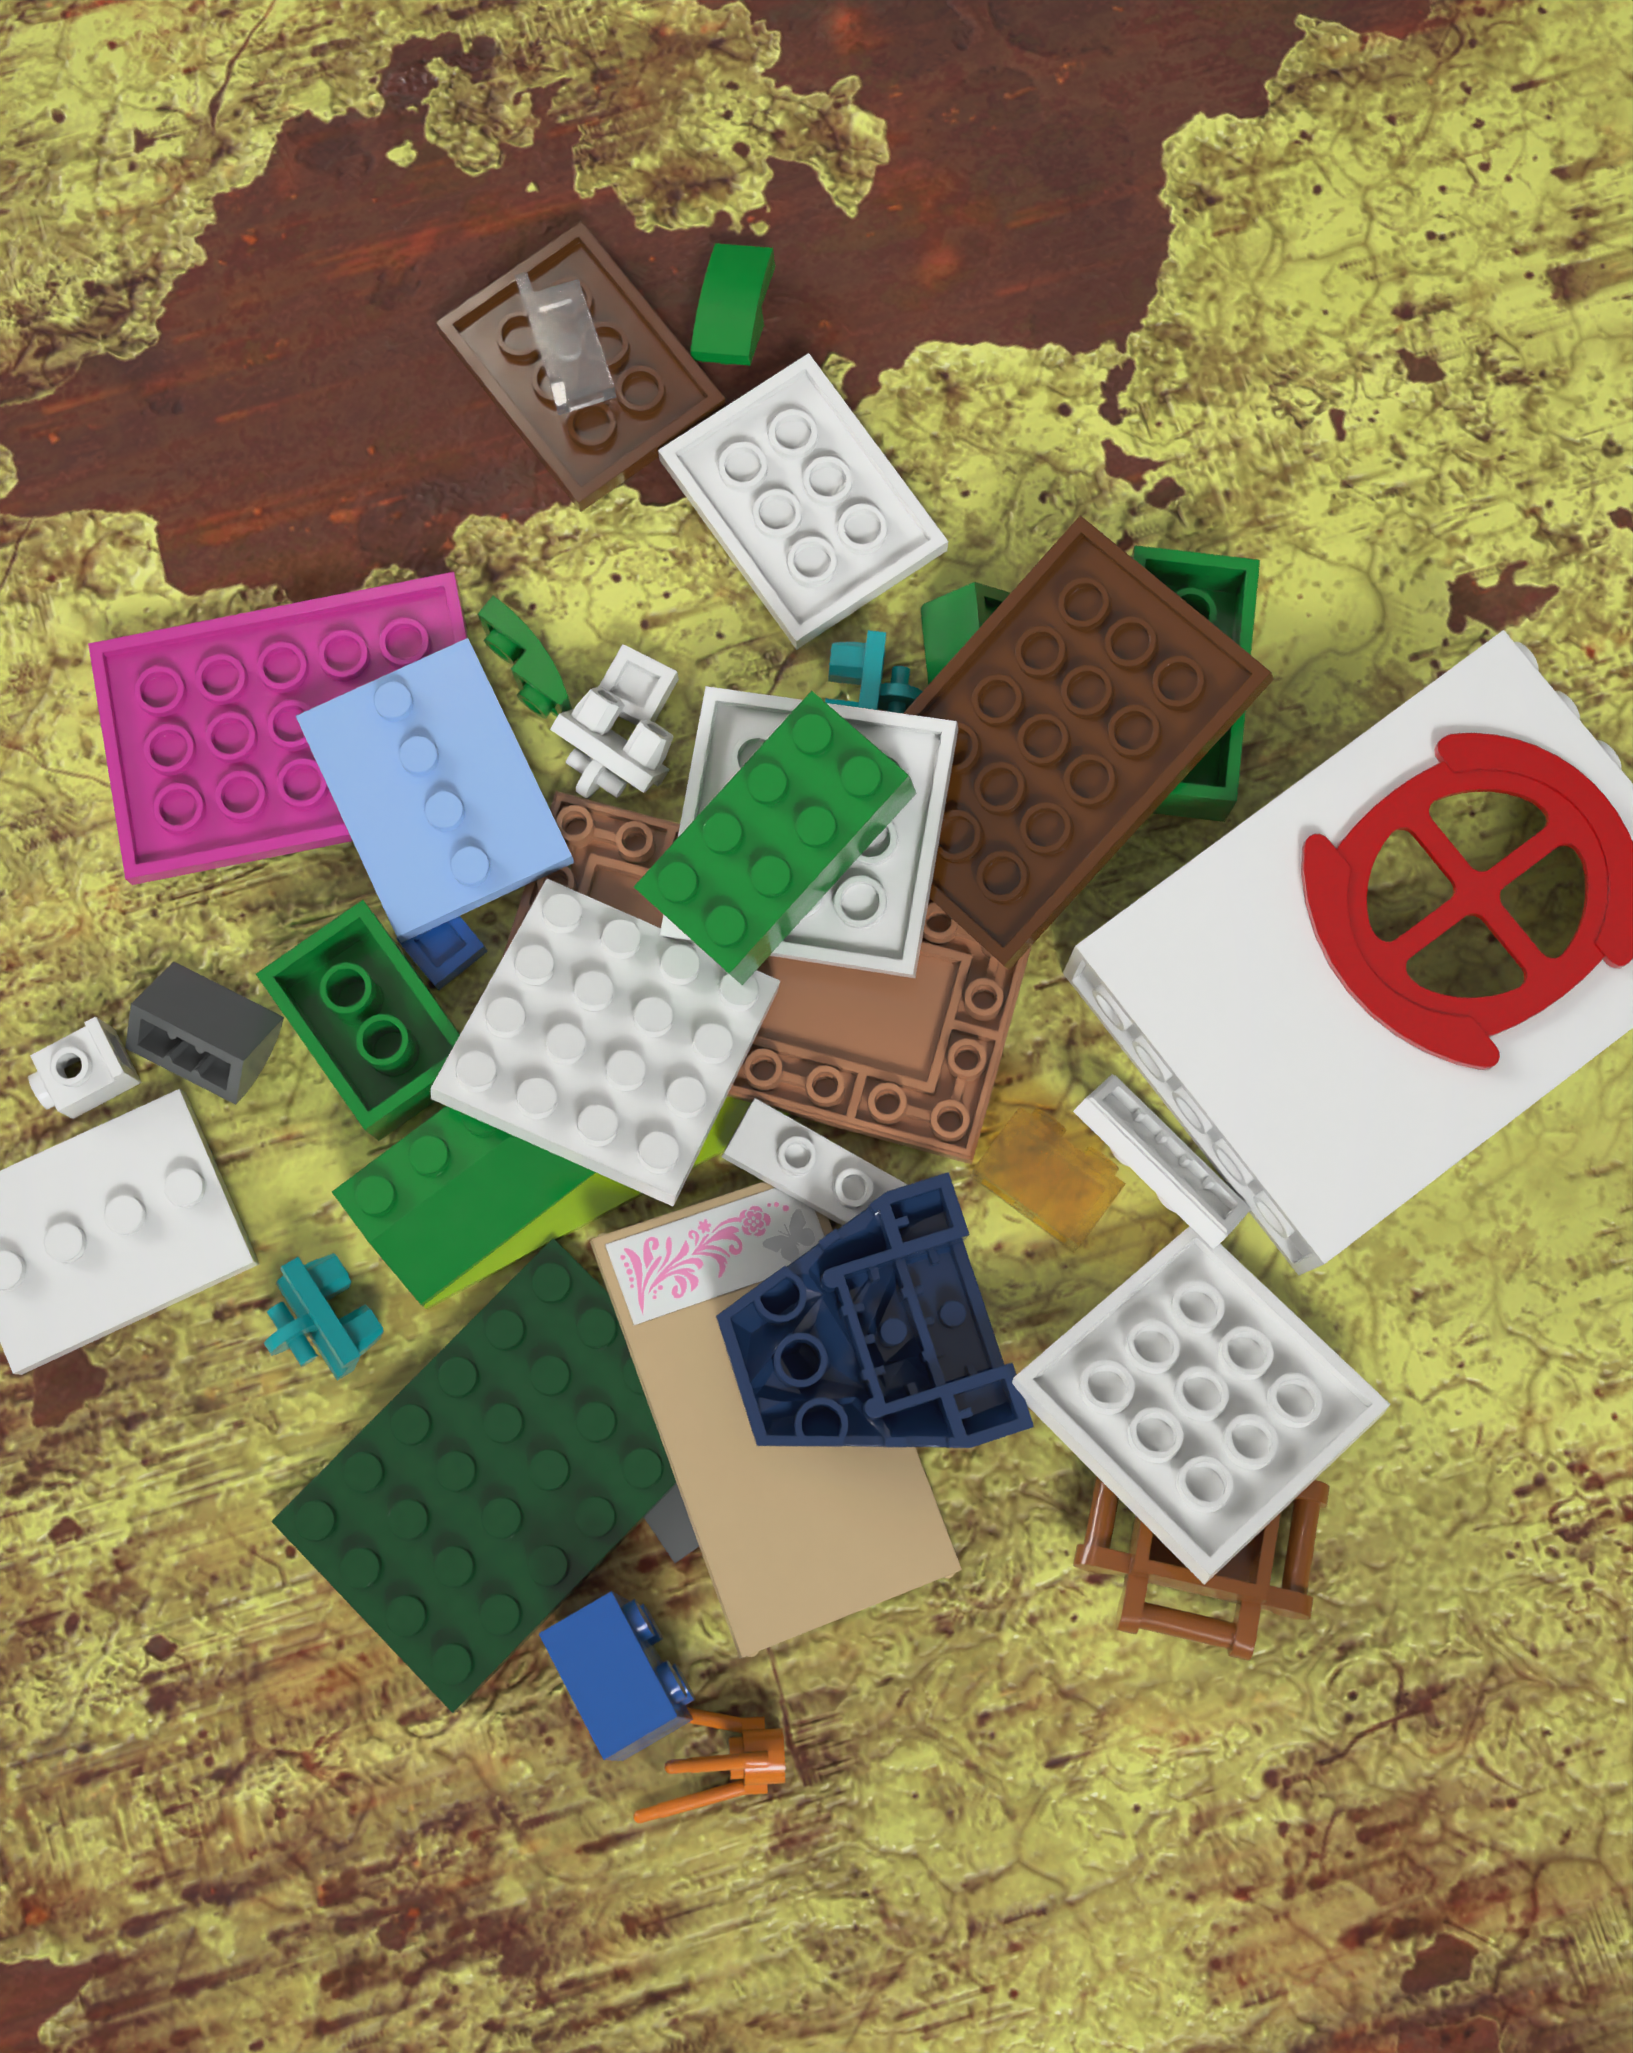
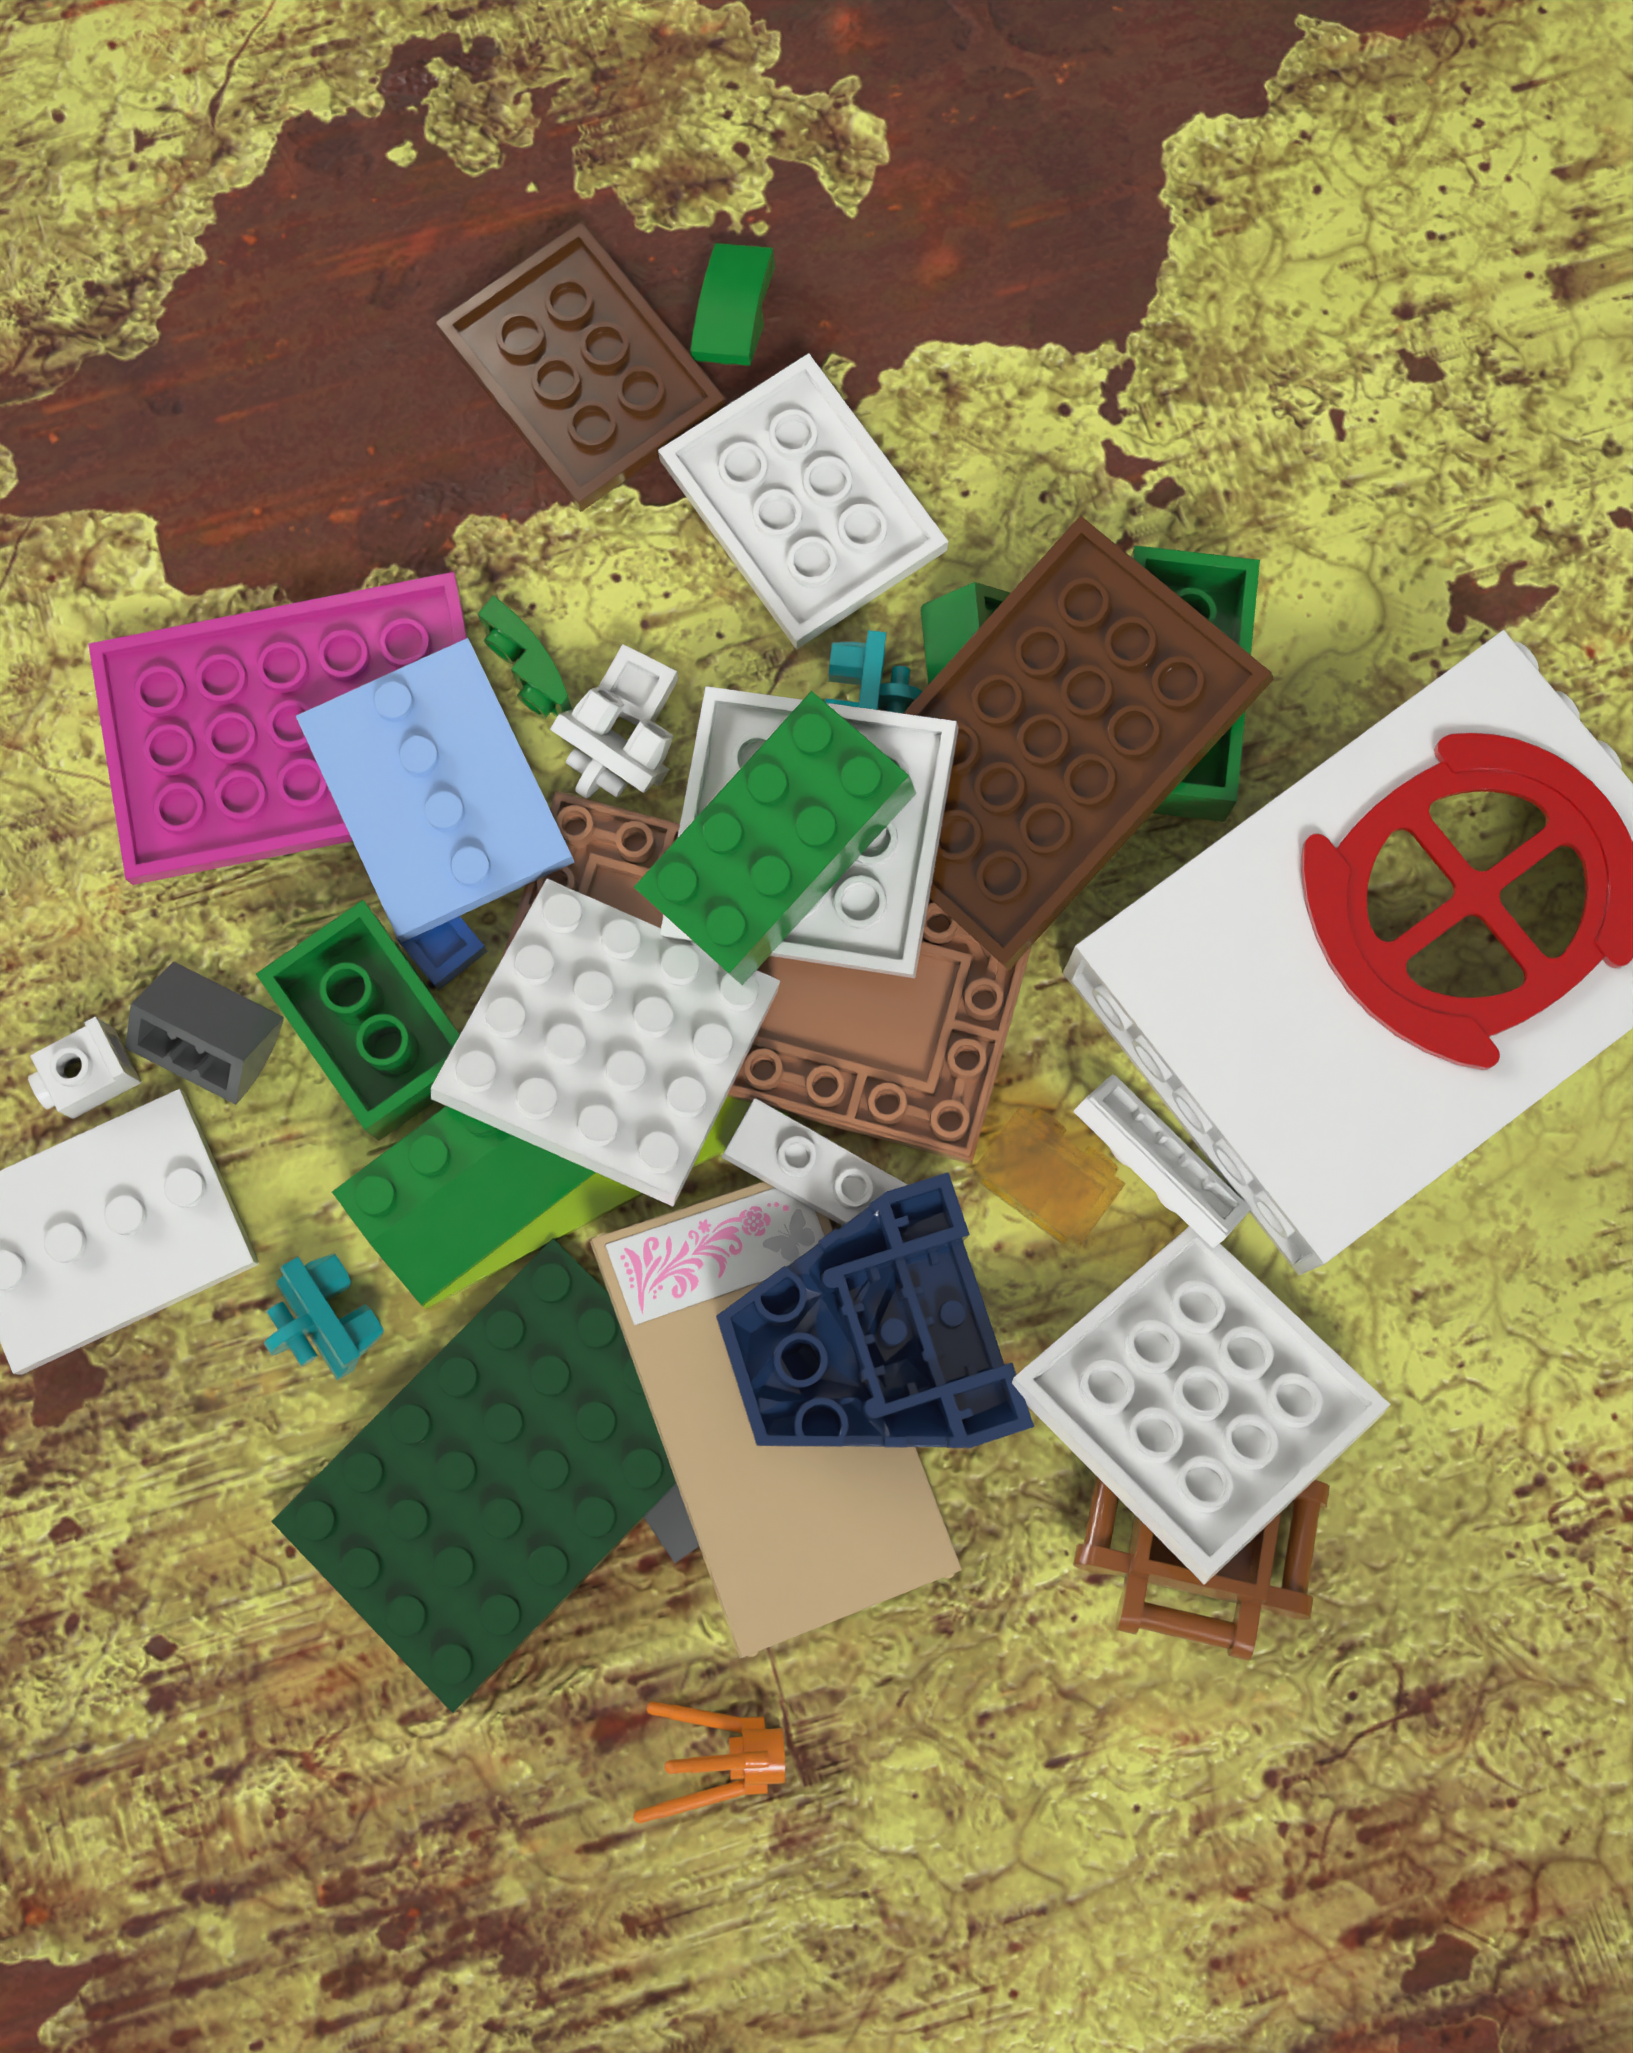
clear panel [515,271,616,415] -> none
blue brick [539,1591,695,1761] -> none

